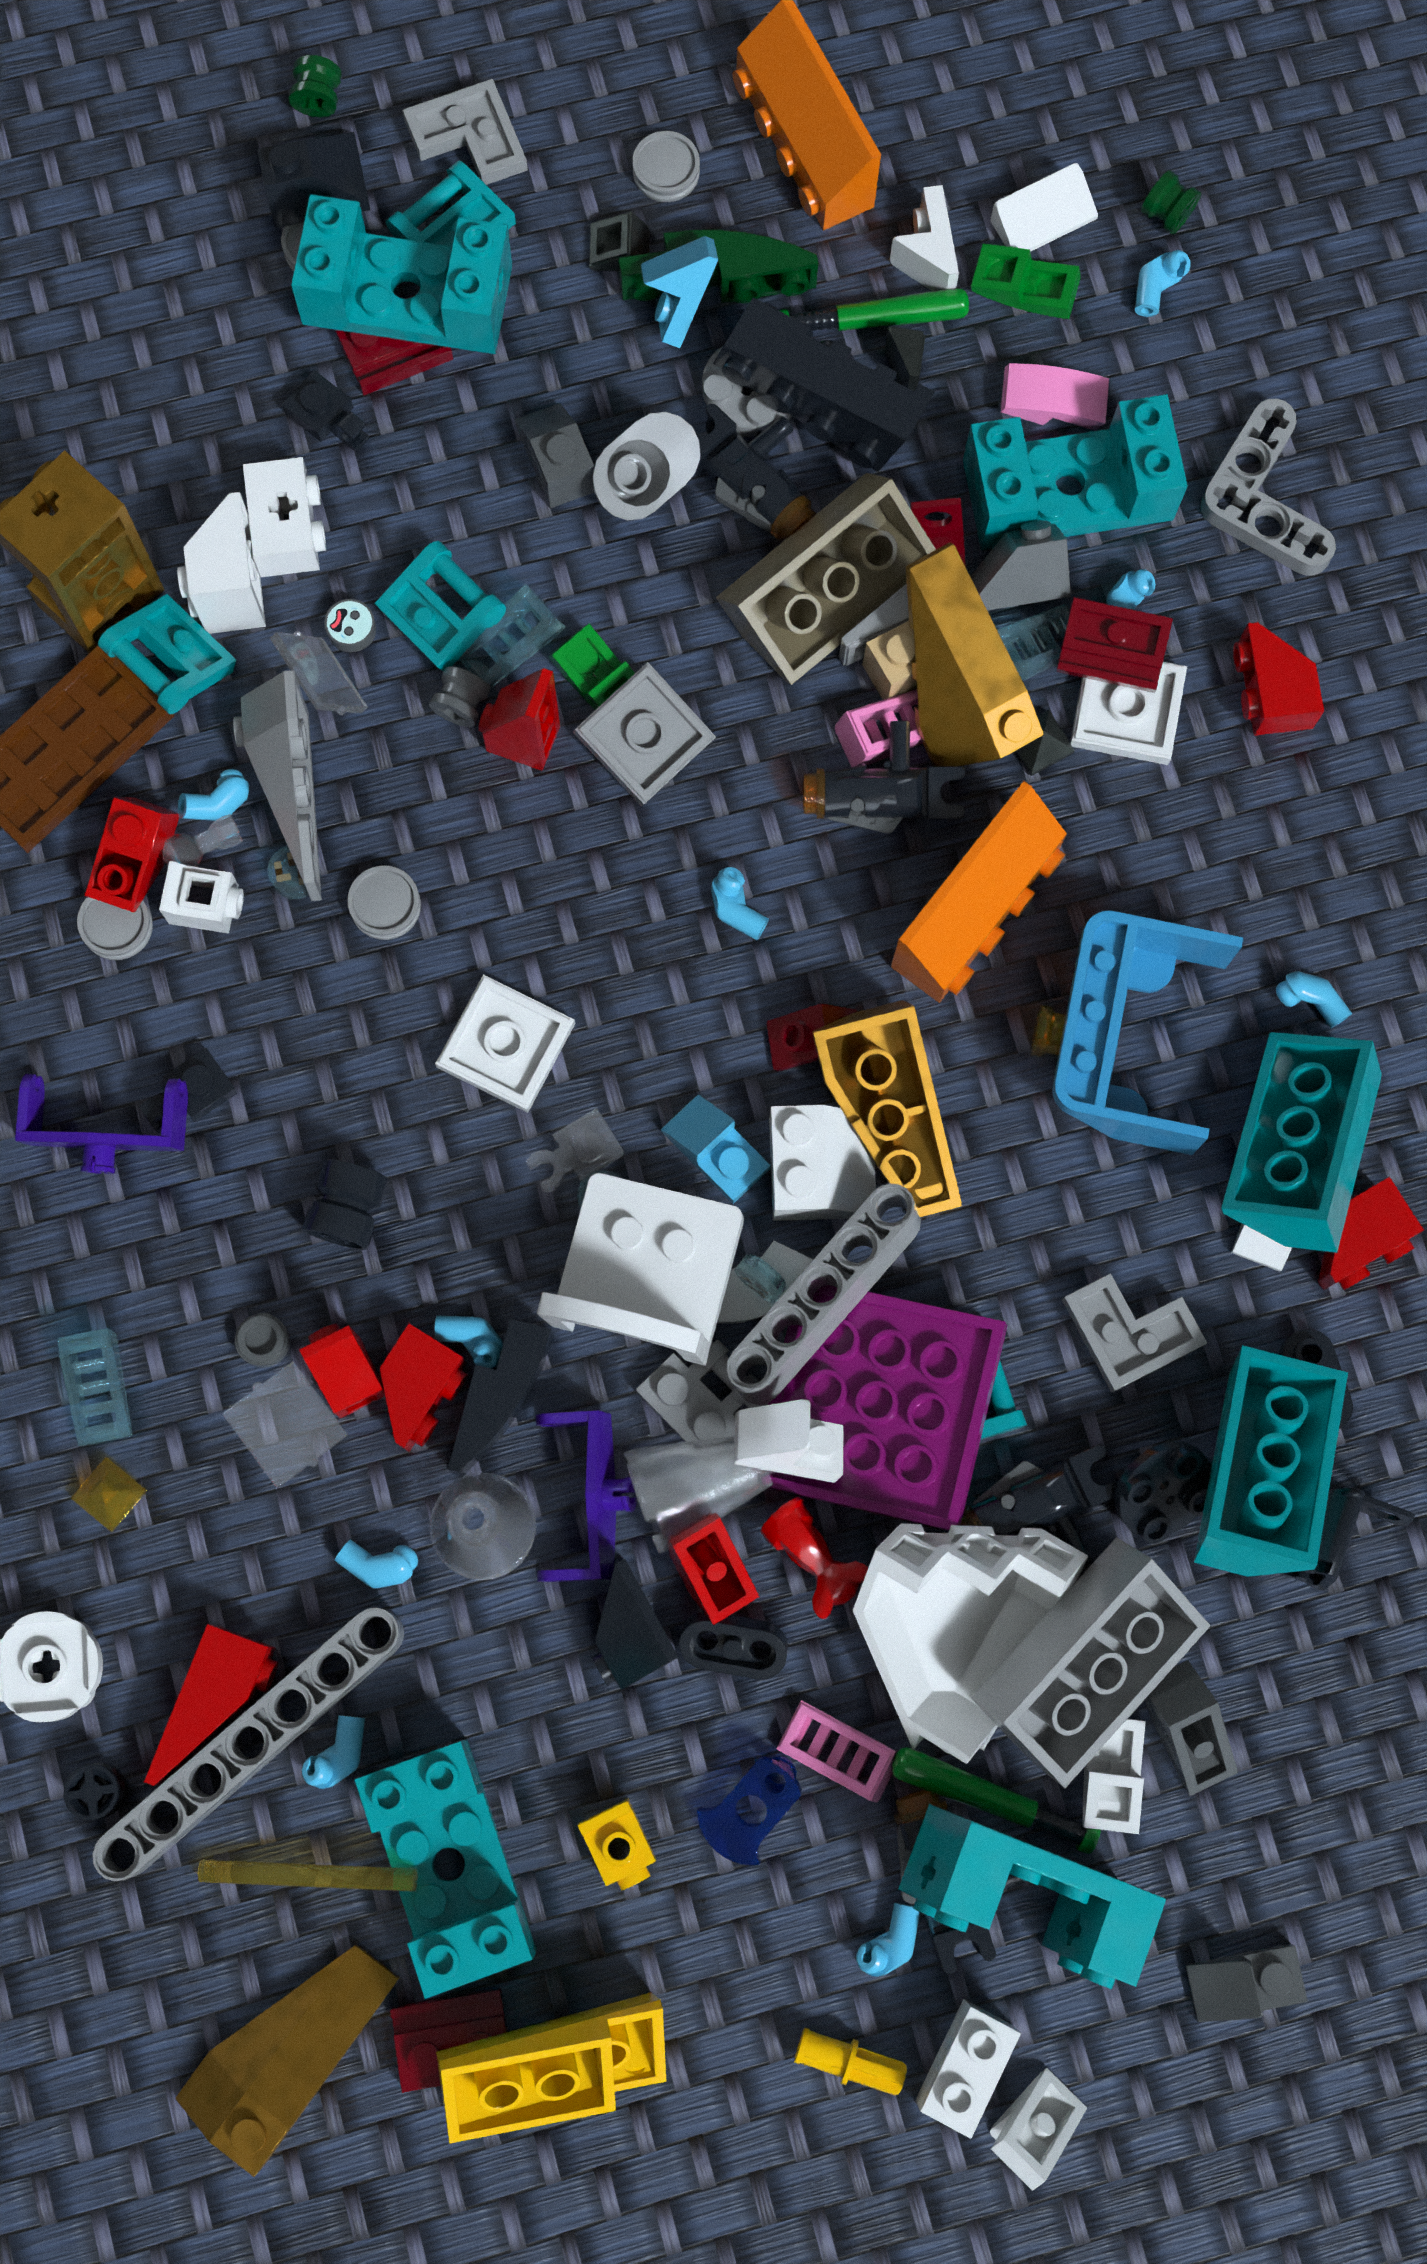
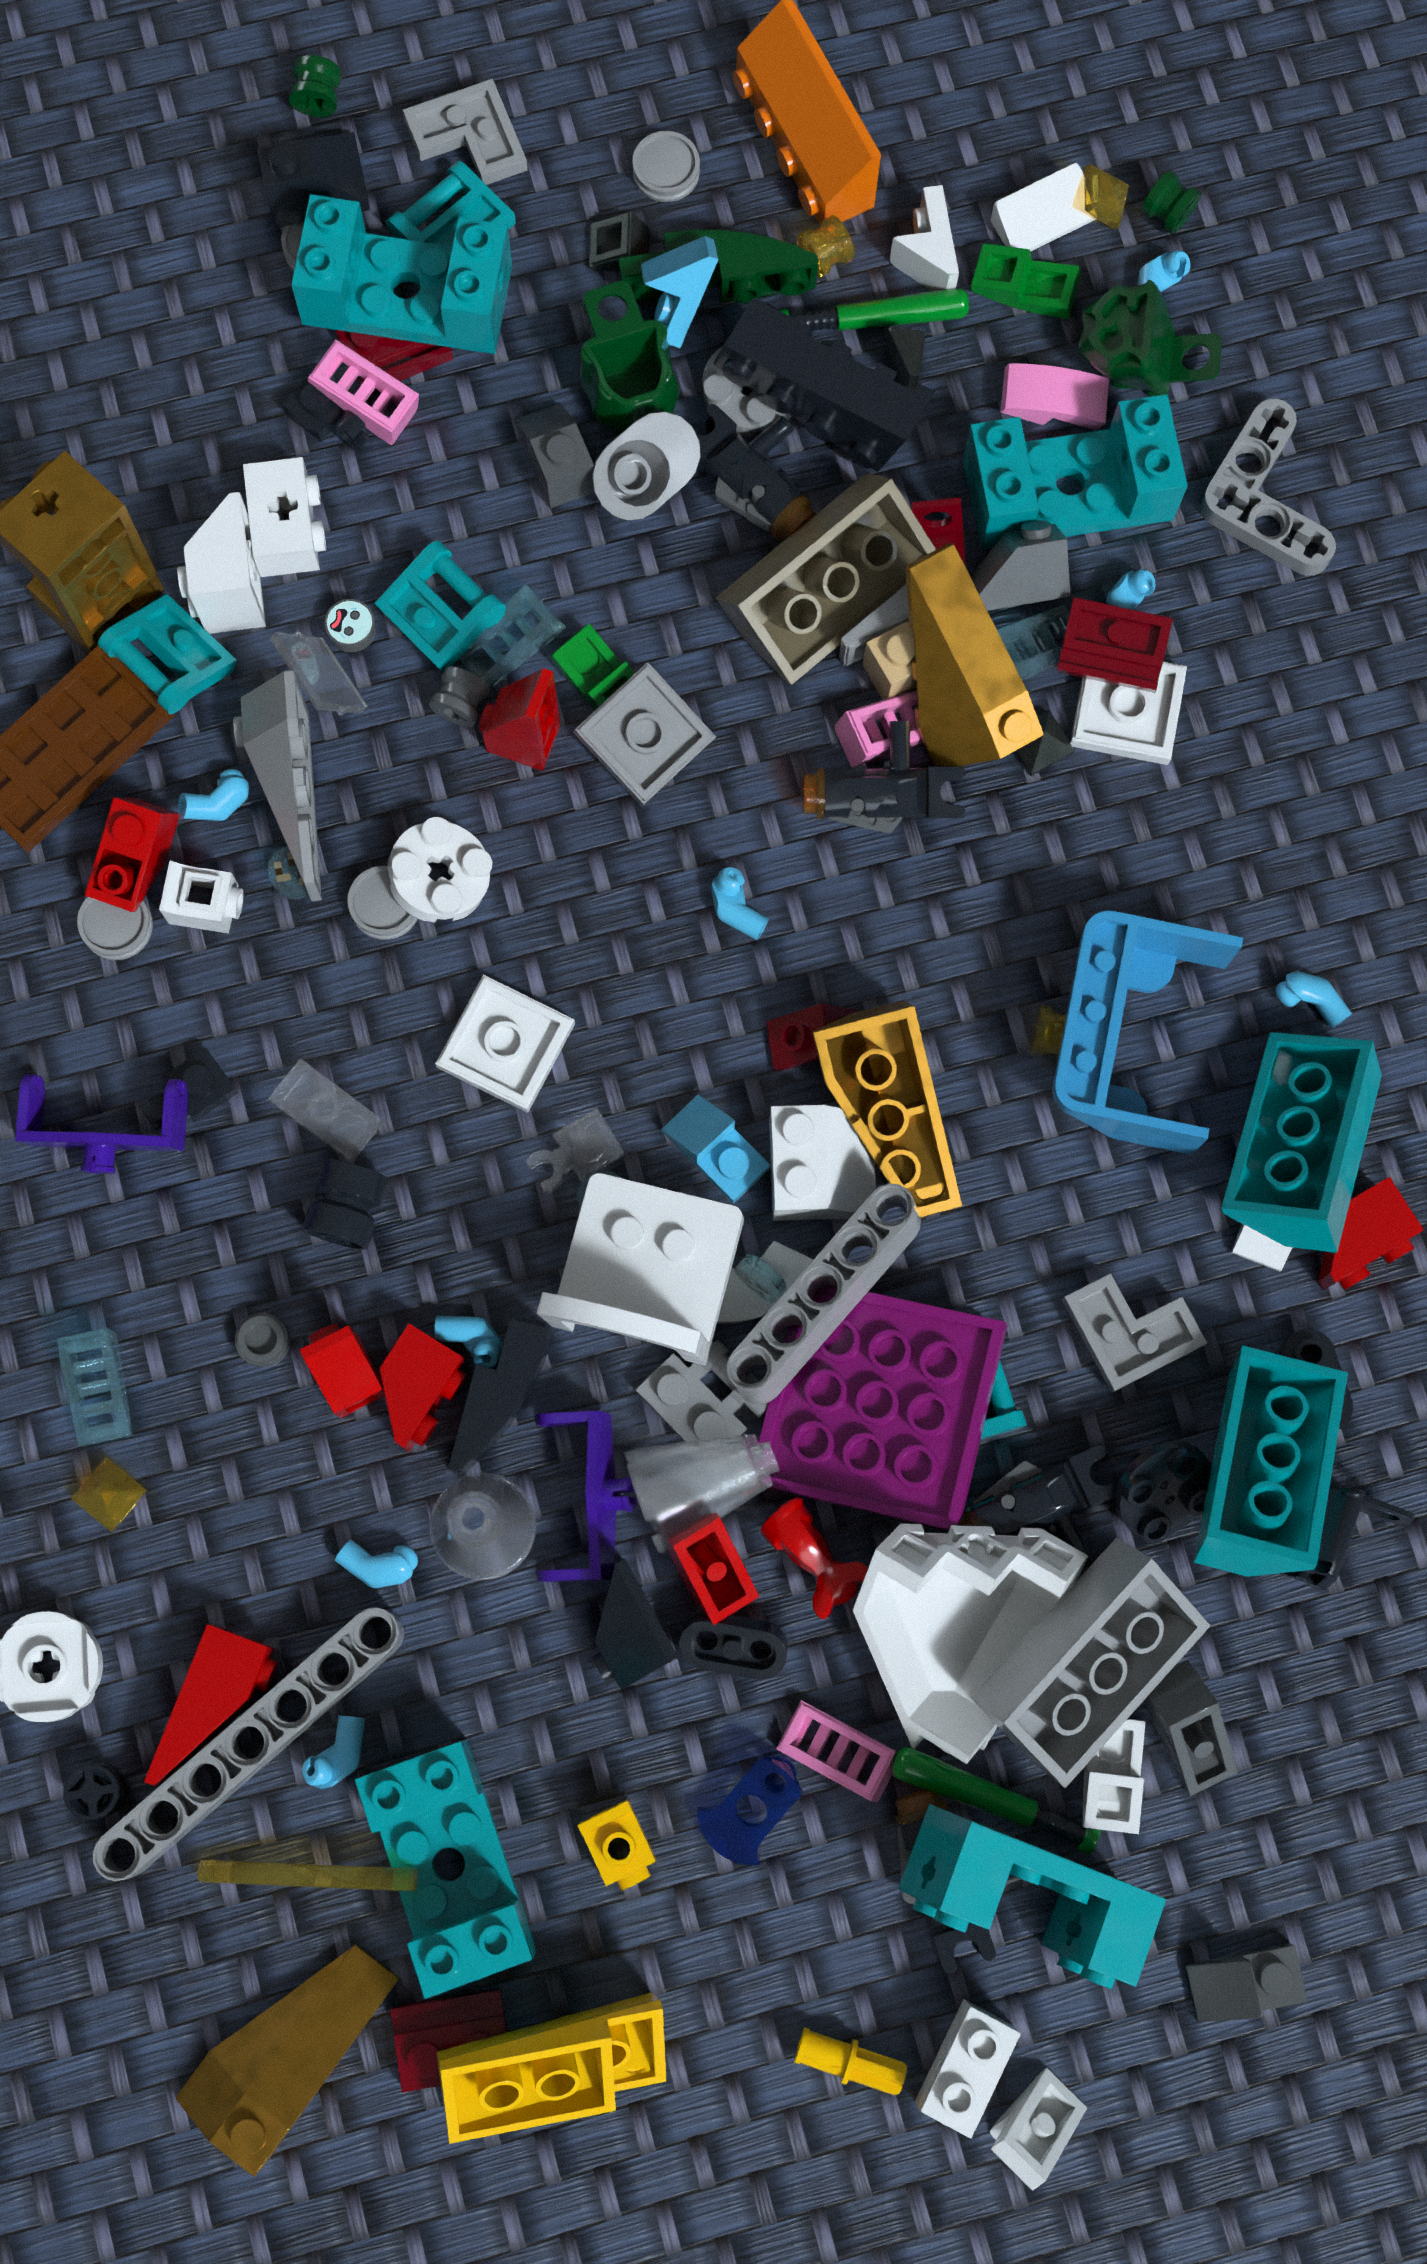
clear arm [162,814,243,867] -> none
clear piece [223,1361,348,1488] -> none
white slope [734,1399,843,1483] -> none
medium azure arm [856,1903,920,1977] -> none
orange slope [891,781,1067,1003] -> none
red slope [1233,622,1324,736] -> none
none -> clear plate [268,1058,384,1163]
none -> bright pink slope [308,339,419,445]
none -> white plate [387,817,492,922]
none -> dark green piece [579,281,679,435]
none -> clear yellow wheel [797,215,855,278]
none -> dark green piece [1078,280,1222,397]
none -> clear yellow slope [1084,164,1129,230]

